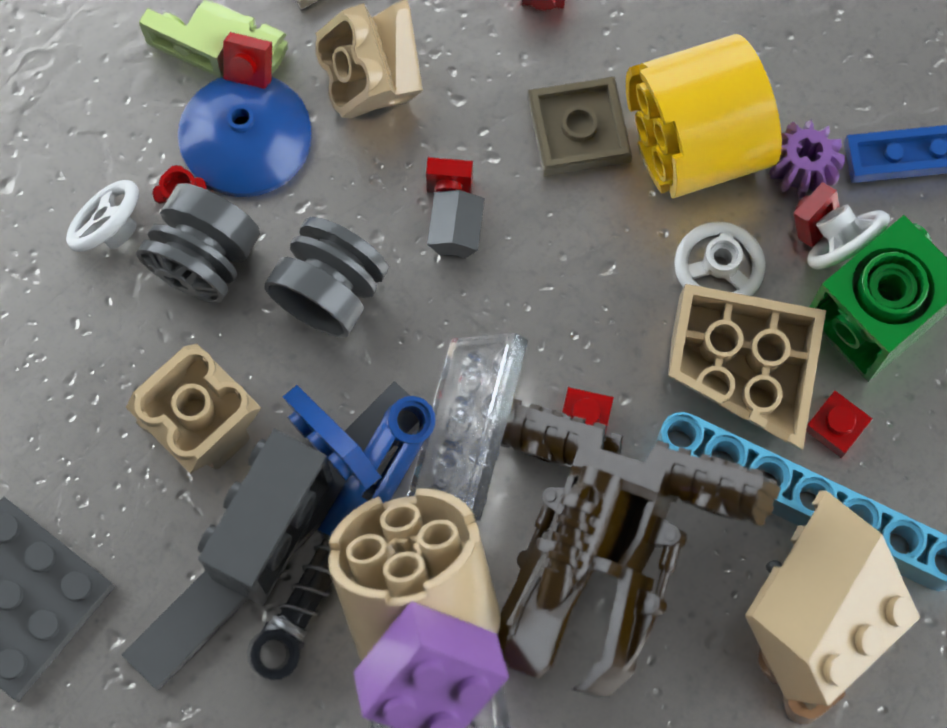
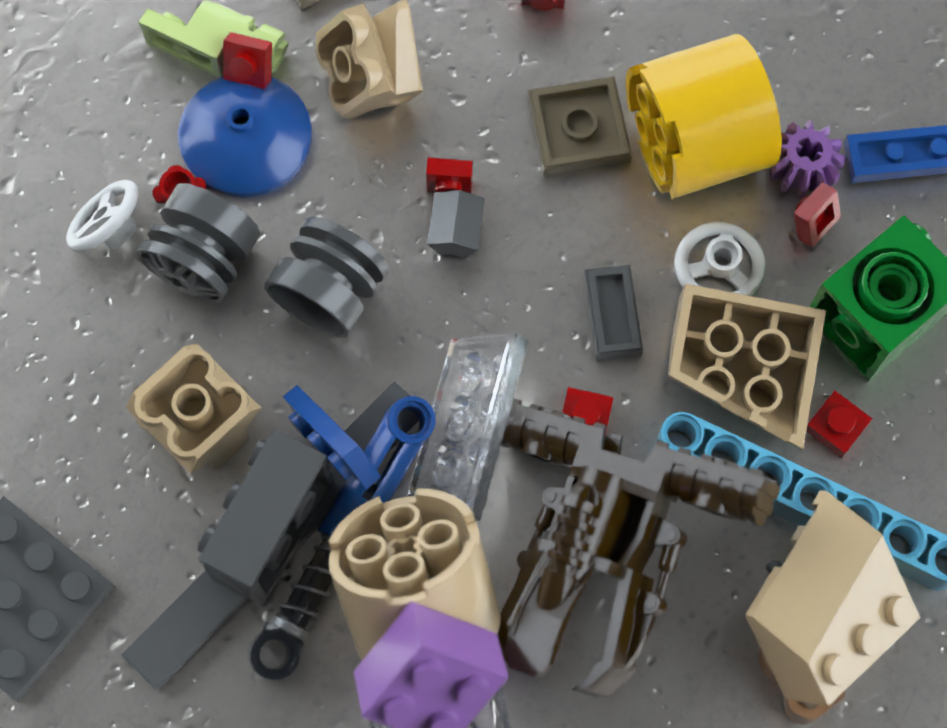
white piece [807,205,890,270] -> none
none -> dark grey tile [584,265,643,361]

